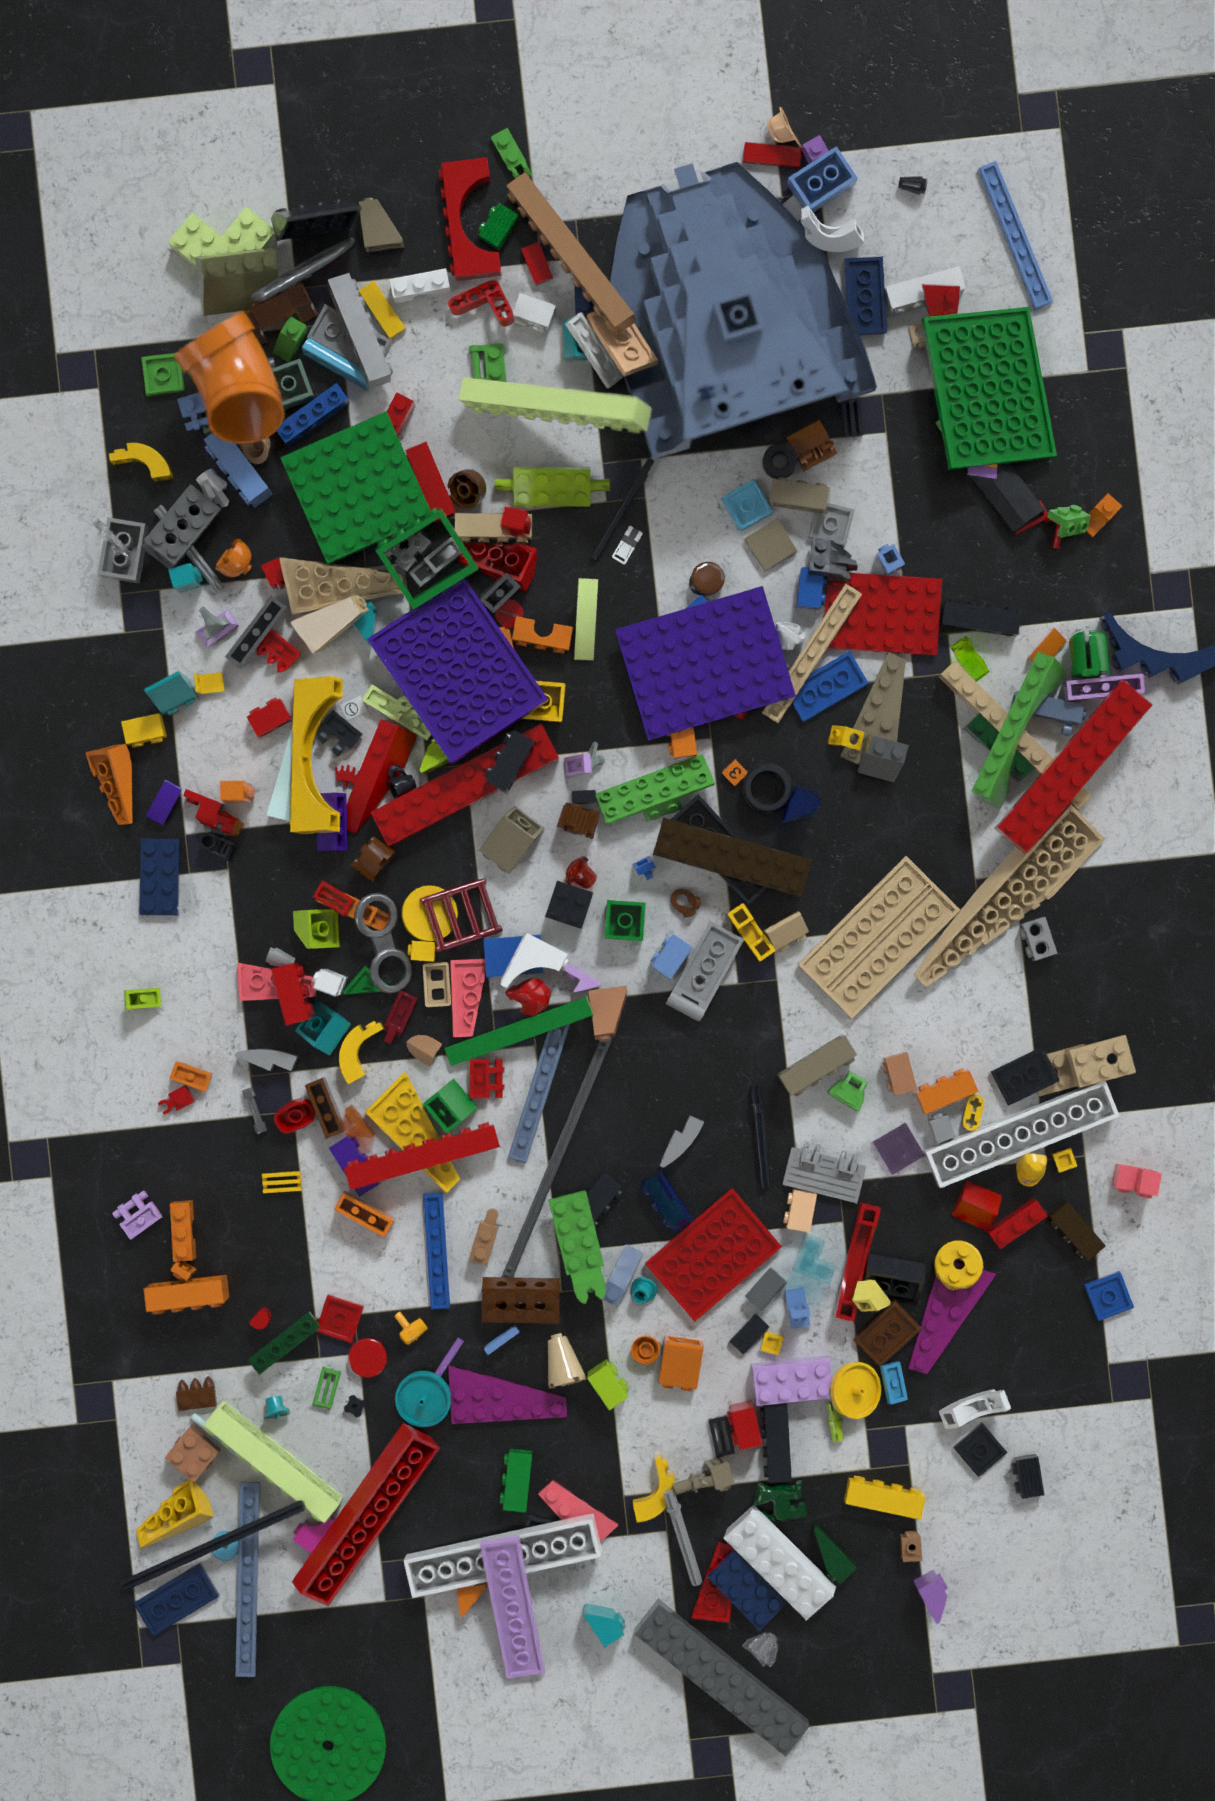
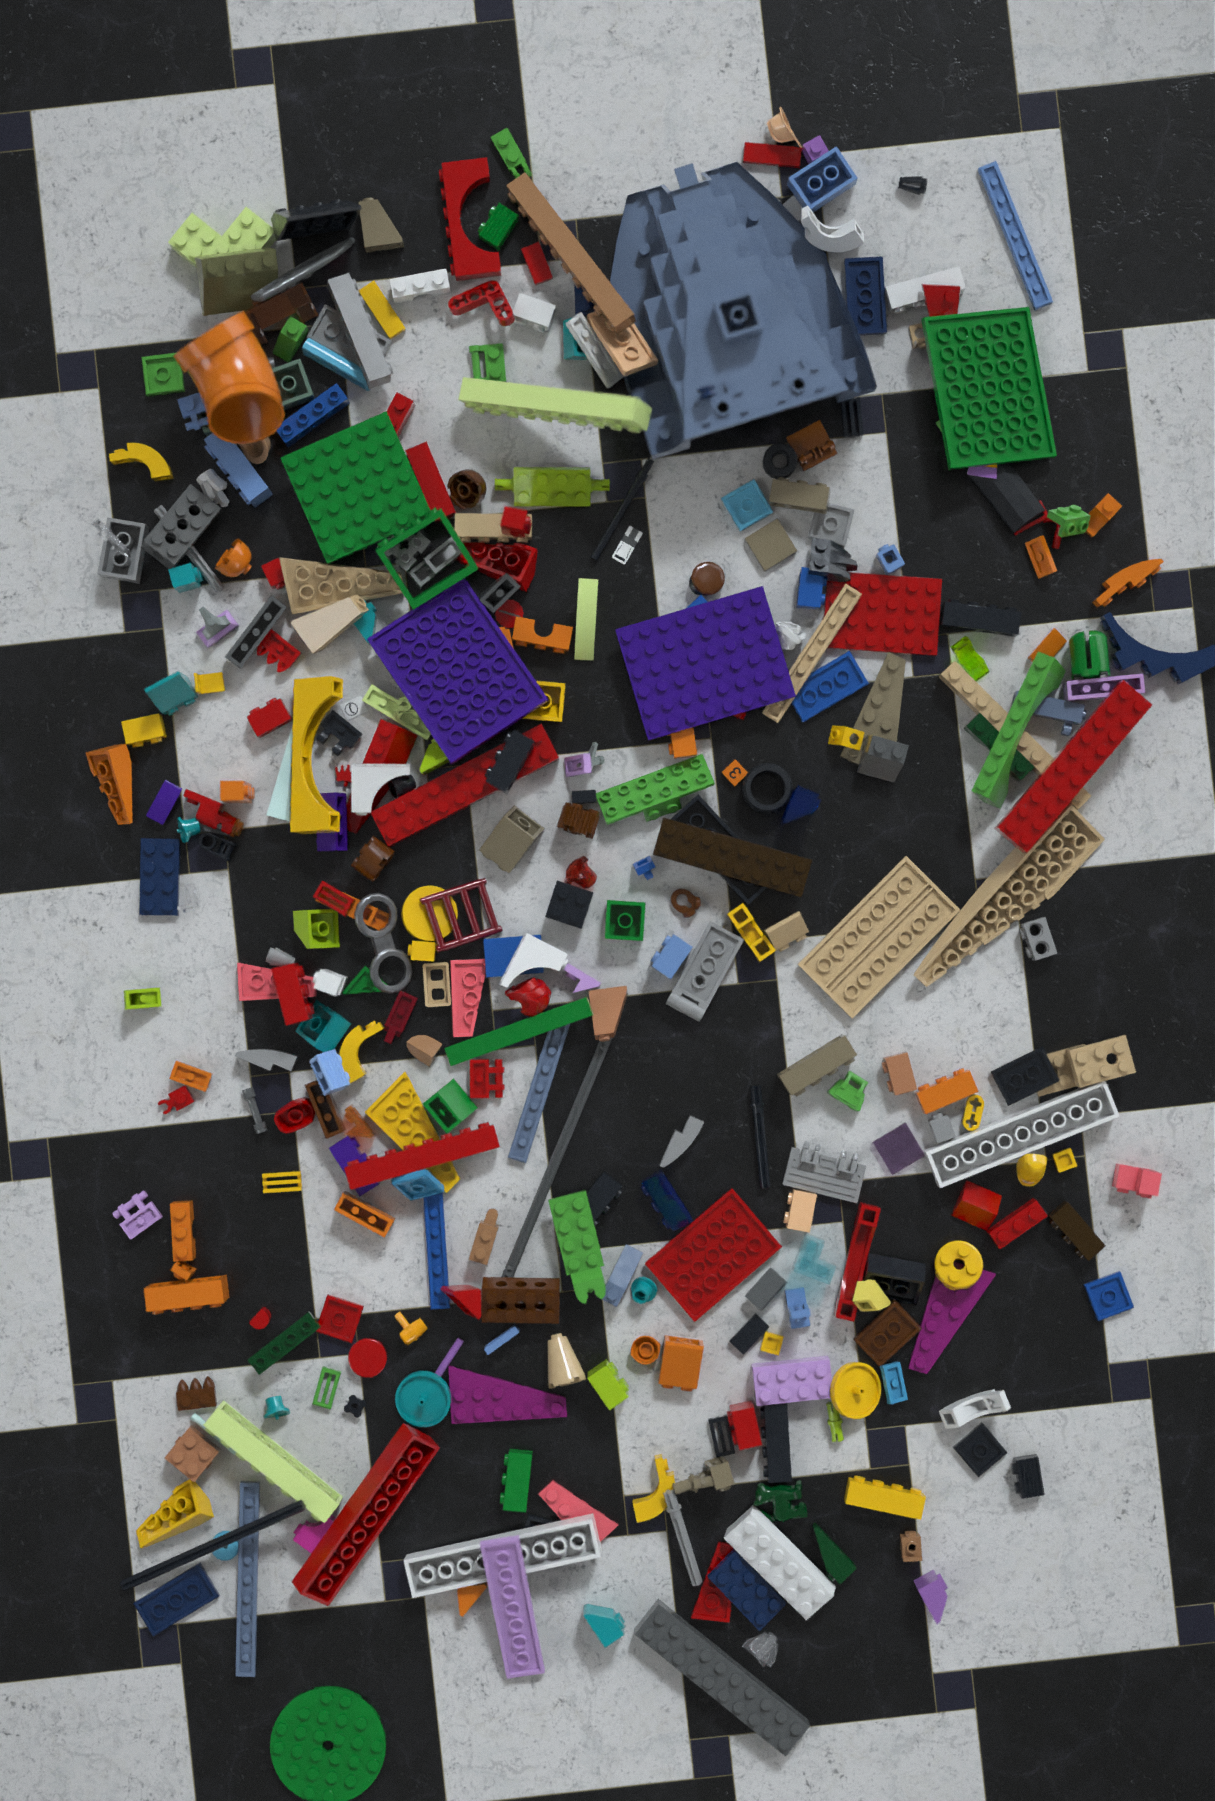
none -> teal piece [177,817,201,843]
none -> light blue brick [309,1049,350,1096]
none -> white arch [351,763,410,816]
none -> dark azure tile [391,1169,444,1201]
none -> red slope [440,1284,481,1320]
none -> orange plate [1025,535,1057,579]
none -> orange slope [1092,559,1164,608]

